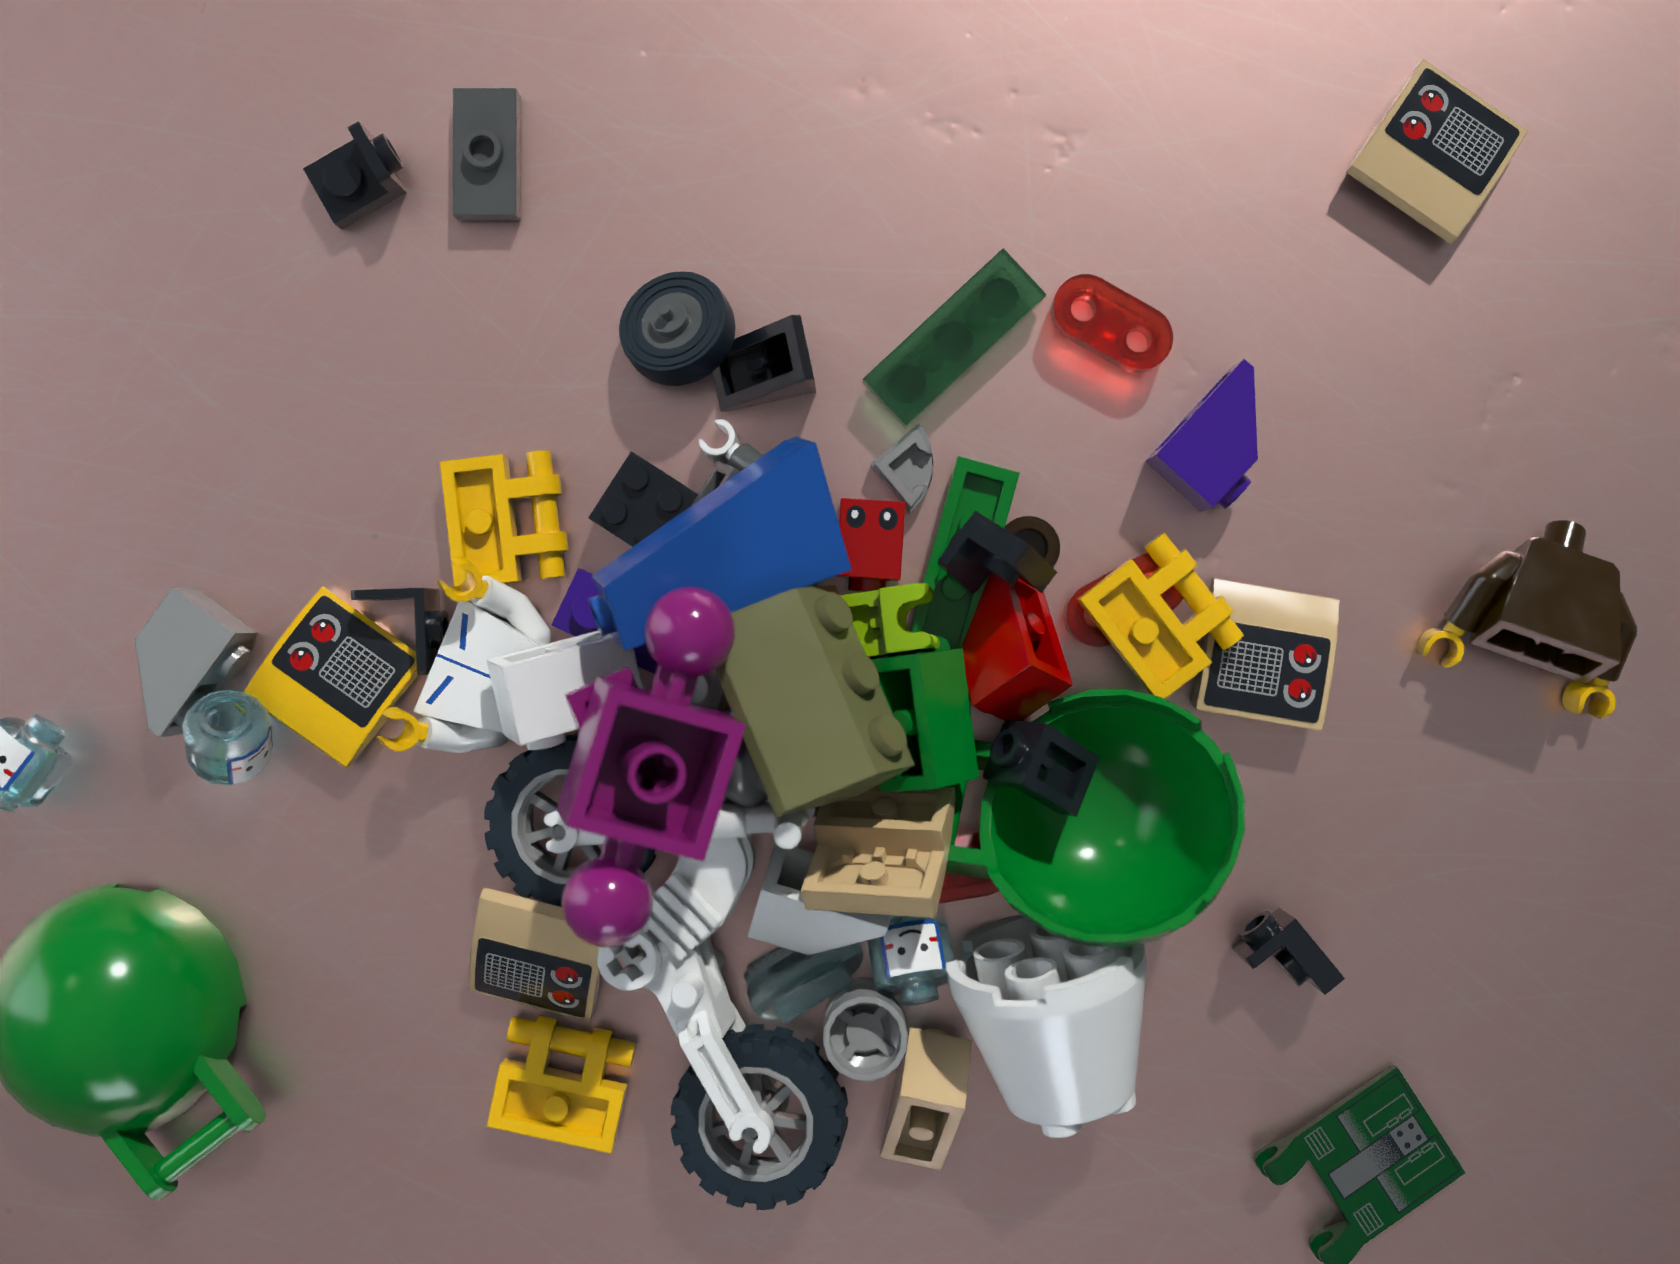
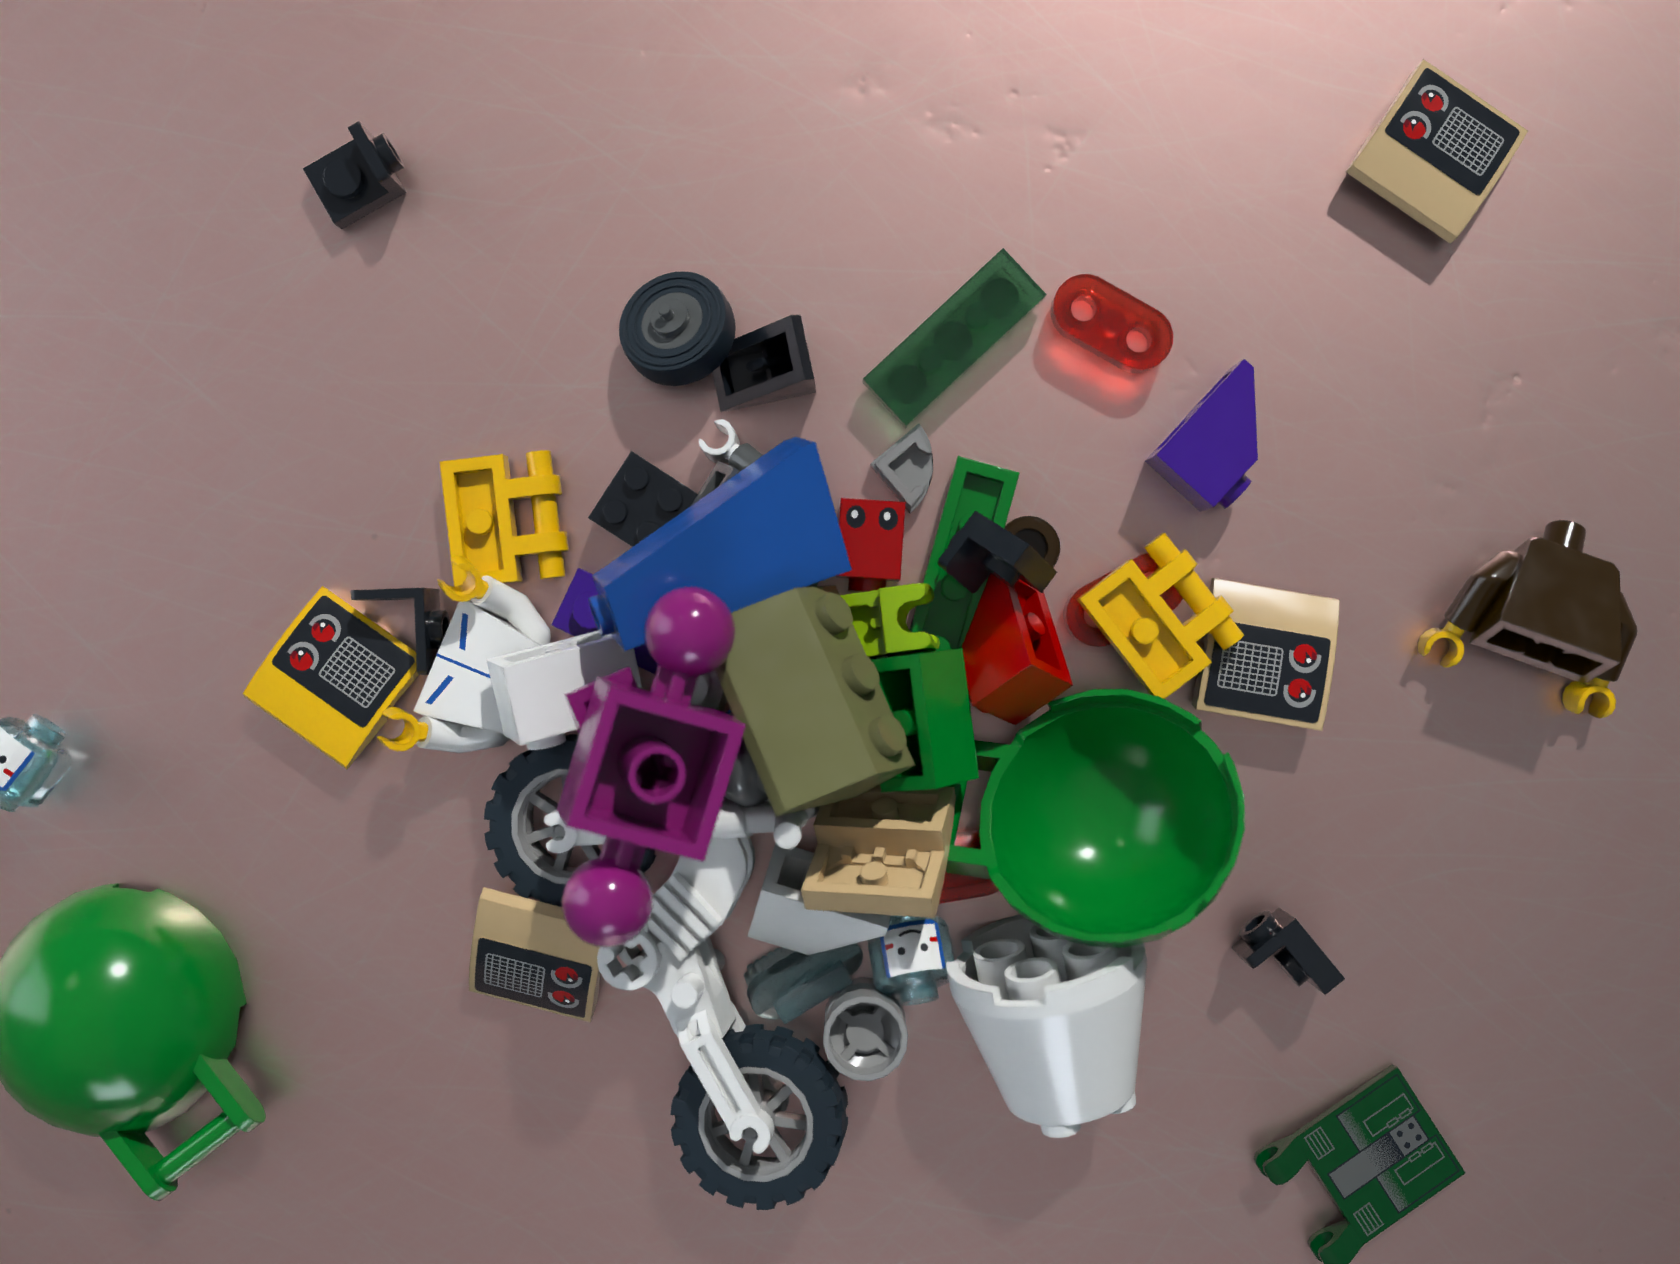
light grey slope [134,587,258,738] -> none
clear light blue head [182,690,273,786] -> none
dark grey plate [453,88,521,221] -> none
yellow plate [486,1015,637,1154] -> none
tan slope [880,1027,973,1170] -> none
black bracket [983,720,1100,817] -> none

